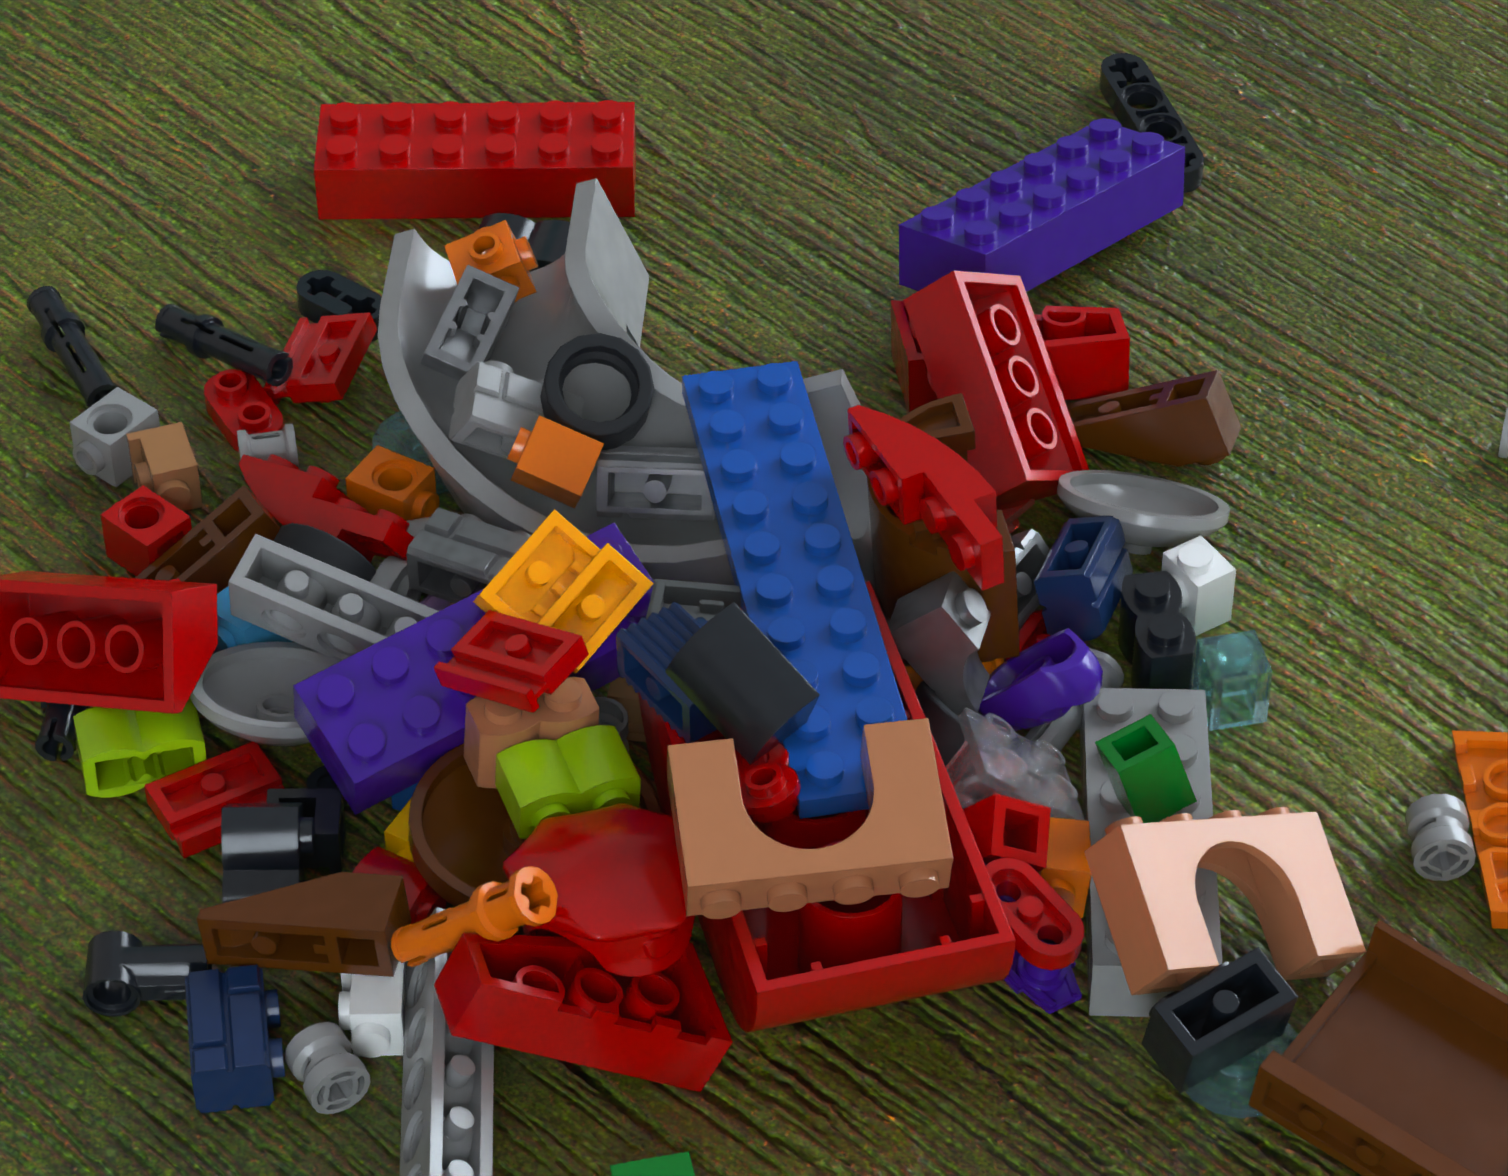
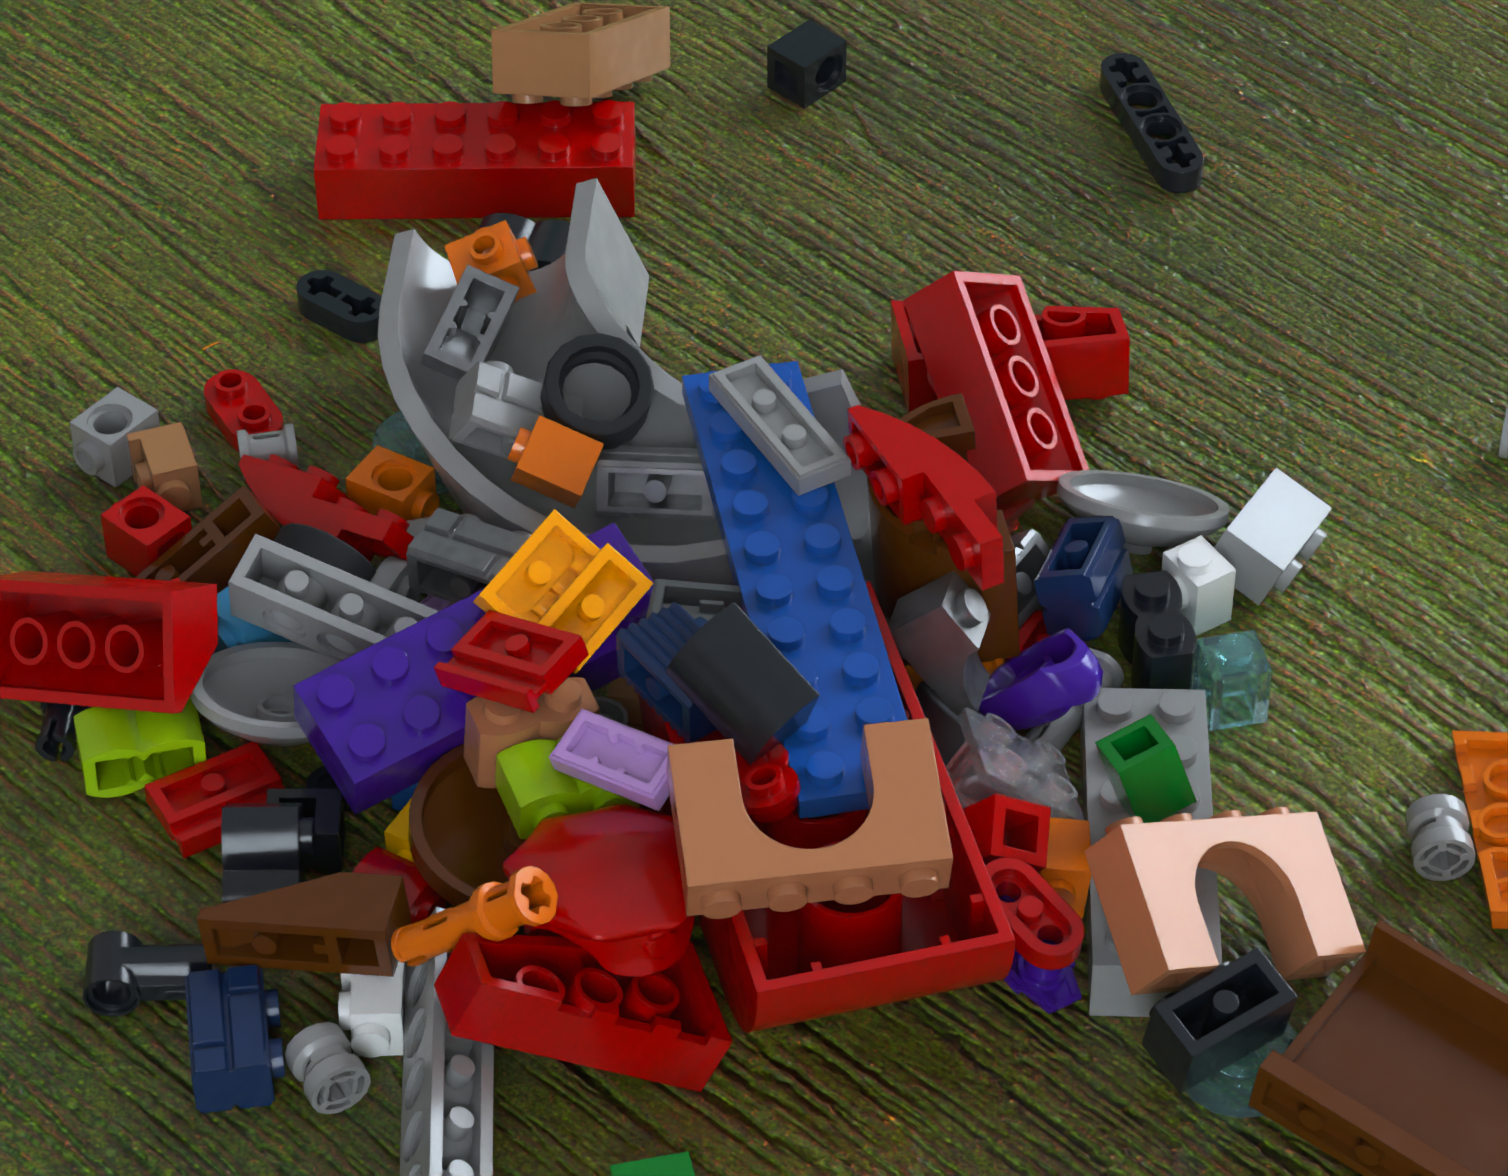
black pin [27,286,116,407] -> none
black pin [155,304,293,386] -> none
red plate [263,312,378,404] -> none
dark purple brick [899,118,1185,292] -> none
reddish brown slope [1066,370,1241,467] -> none
none -> medium nougat brick [491,2,670,106]
none -> lavender plate [548,708,675,811]
none -> light grey tile [709,355,851,496]
none -> black brick [767,20,847,109]
none -> brick [1214,468,1332,606]

